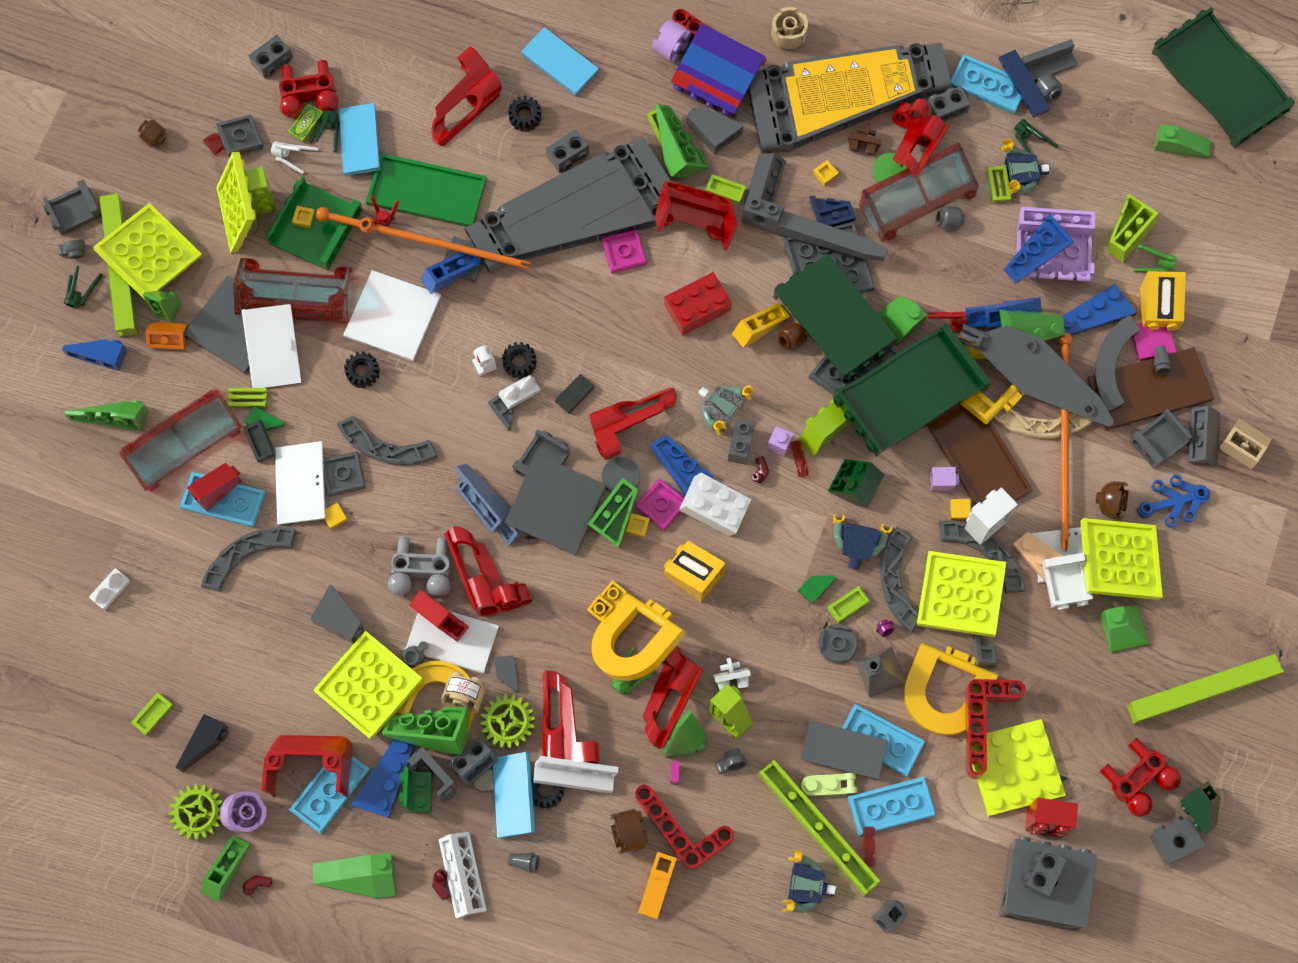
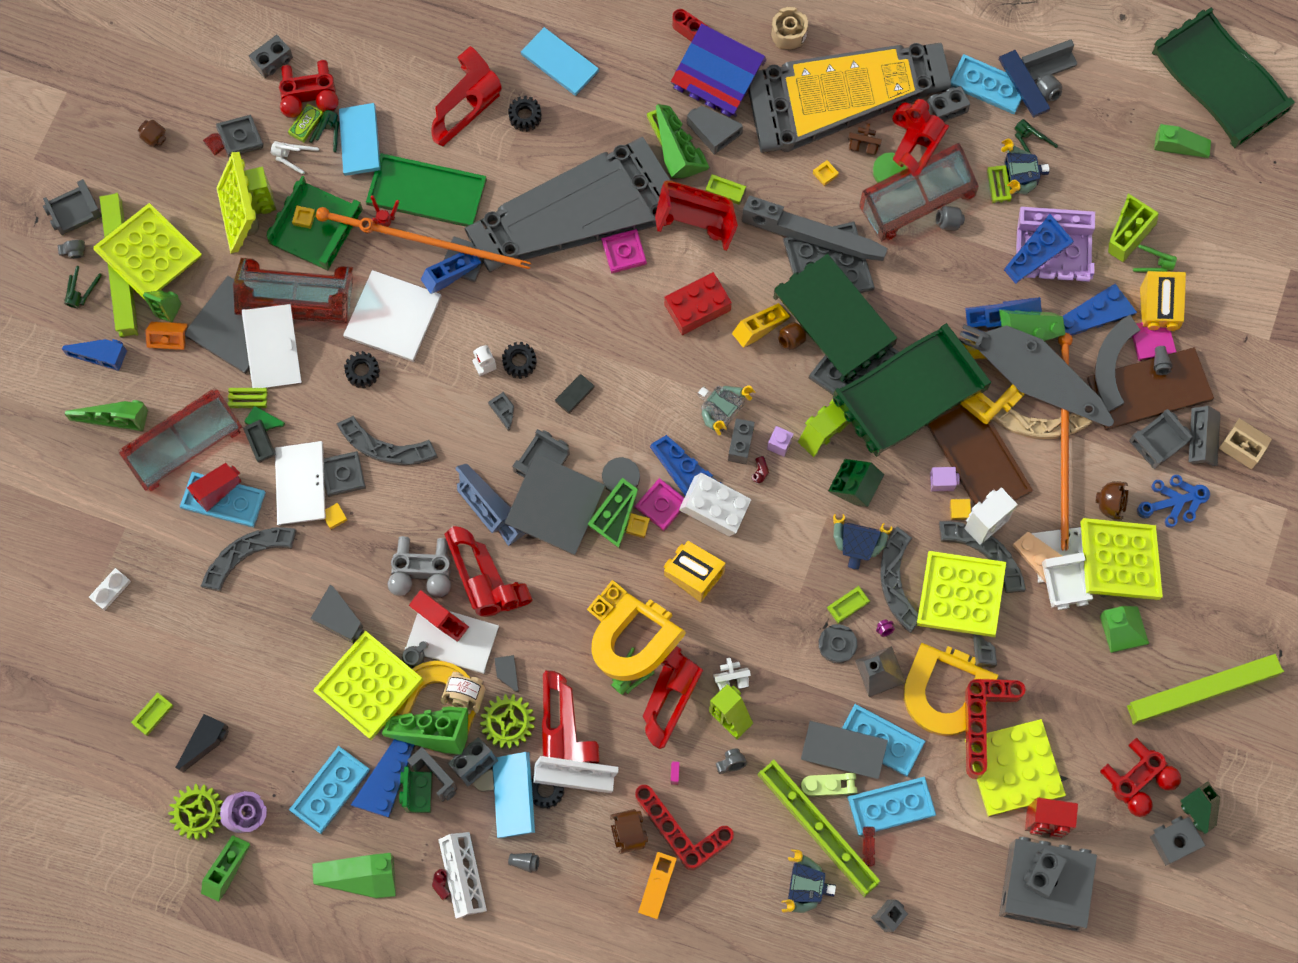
dark red arm [242,875,272,895] -> none
red windscreen [261,735,353,797] -> none
white tile [498,375,541,409] -> none
dark grey brick [546,129,589,172] -> none
red panel [589,388,677,460] -> none
lavender brick [652,20,692,63] -> none
bright green wedge [663,710,707,758] -> none
dark grey panel [744,153,786,204] -> none
clear red axle [791,440,809,477] -> none
green tile [798,575,837,604] -> none
dark blue wing [809,195,856,227] -> none
bright green slope [878,295,927,346] -> none
red plant [927,311,967,332] -> none

